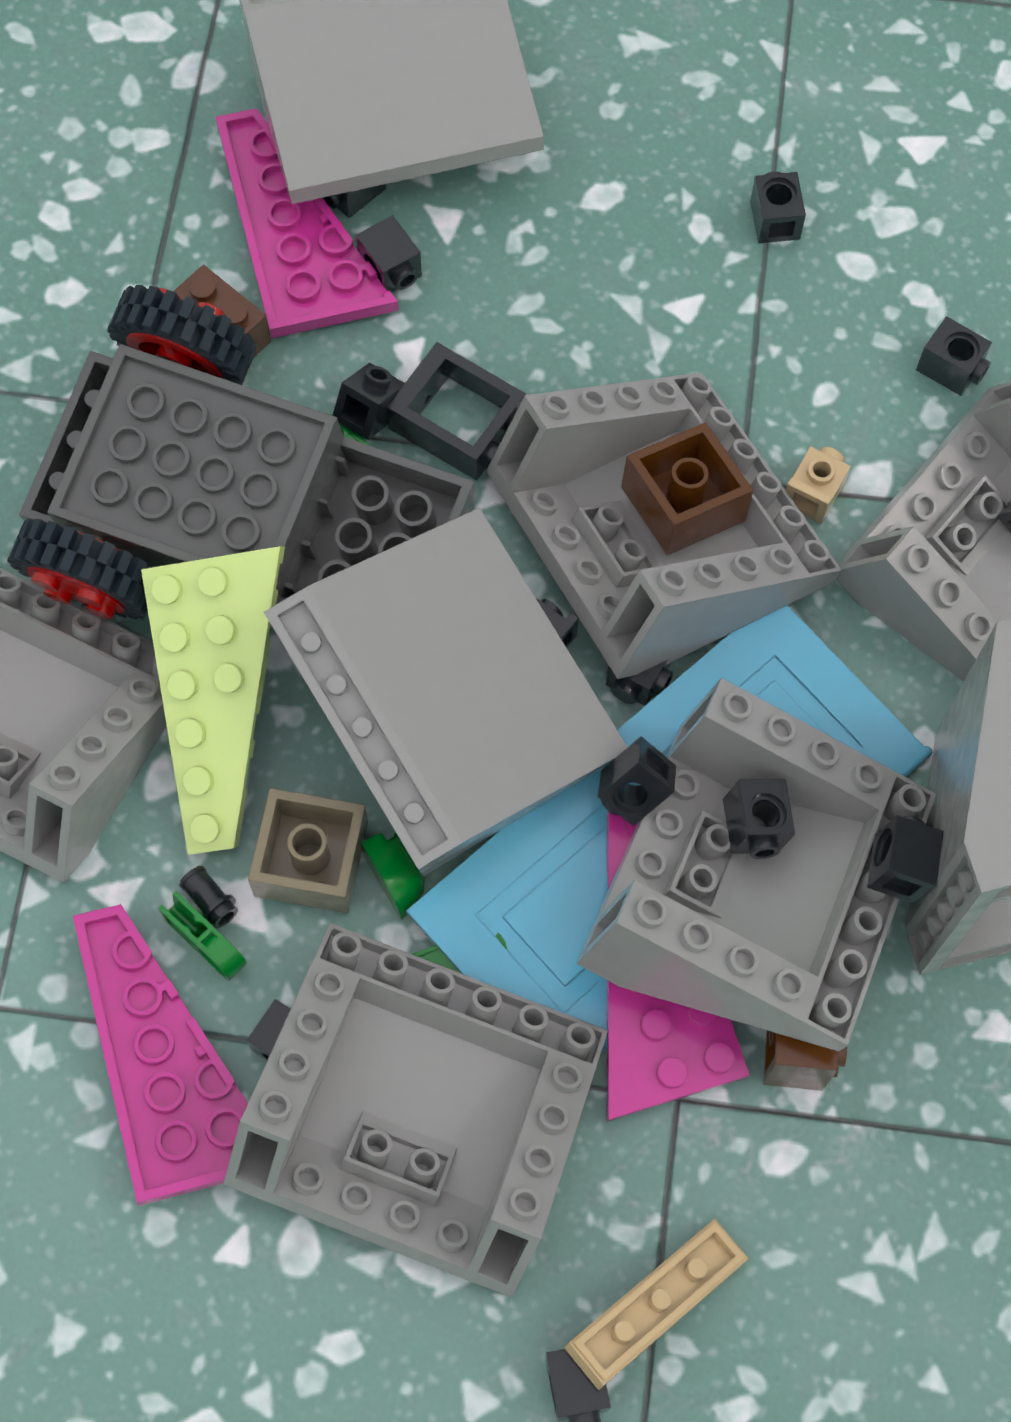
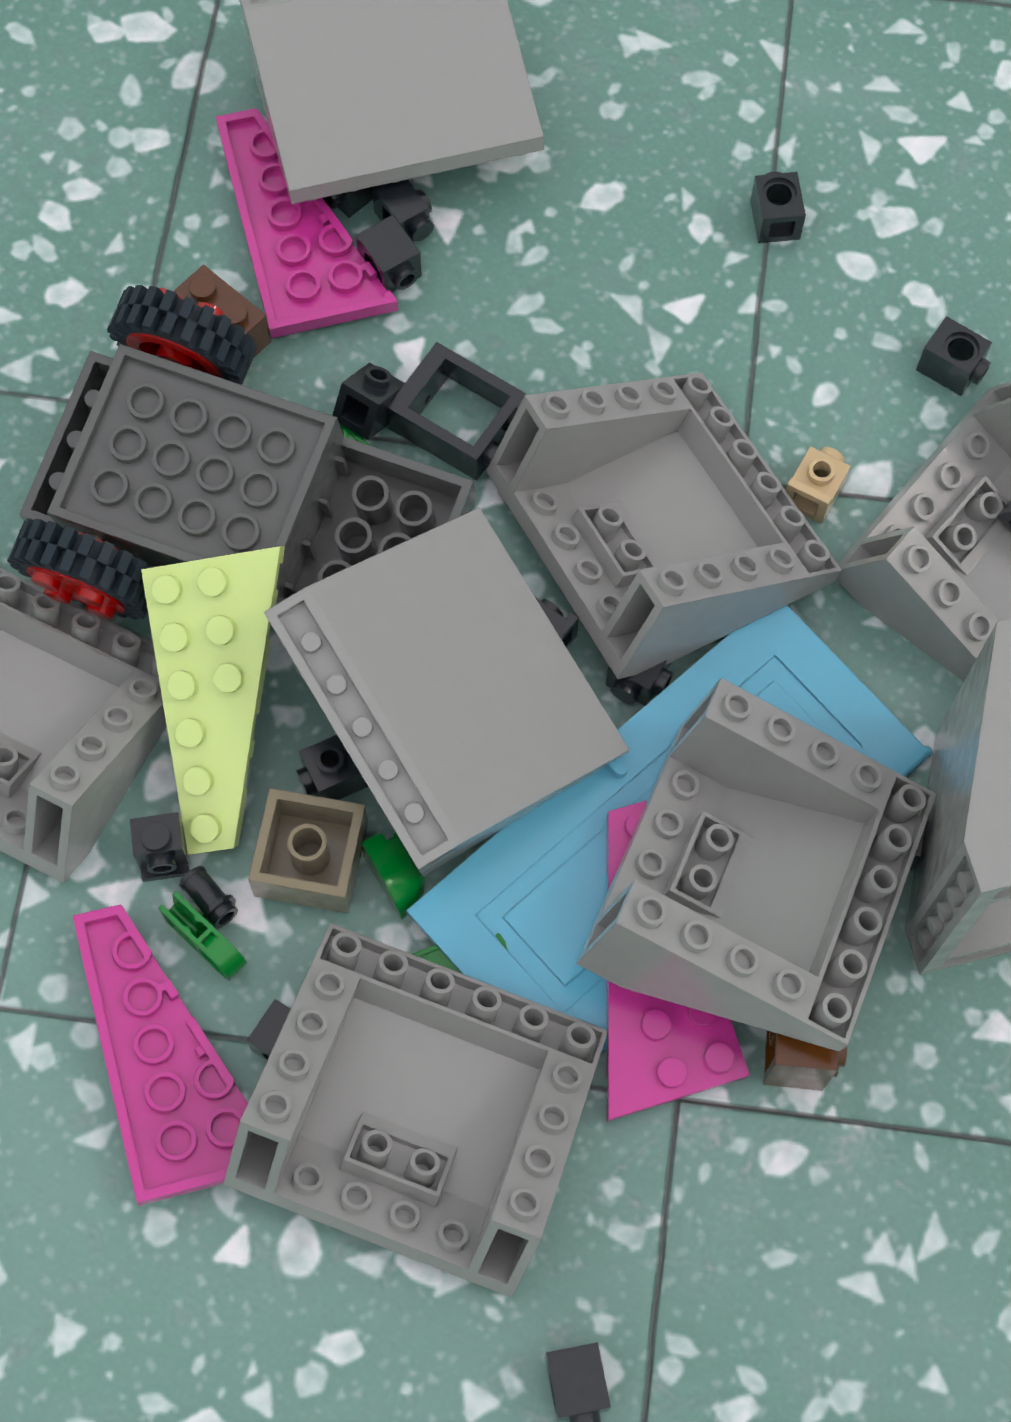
tan tile [564,1219,749,1390] -> none
black brick [598,736,676,826] -> none
reddish brown brick [621,422,754,556] -> none
black brick [722,779,795,859] -> none
black brick [867,815,944,903] -> none
none -> black brick [130,812,190,882]
none -> black brick [296,735,368,800]
none -> black brick [372,178,434,241]

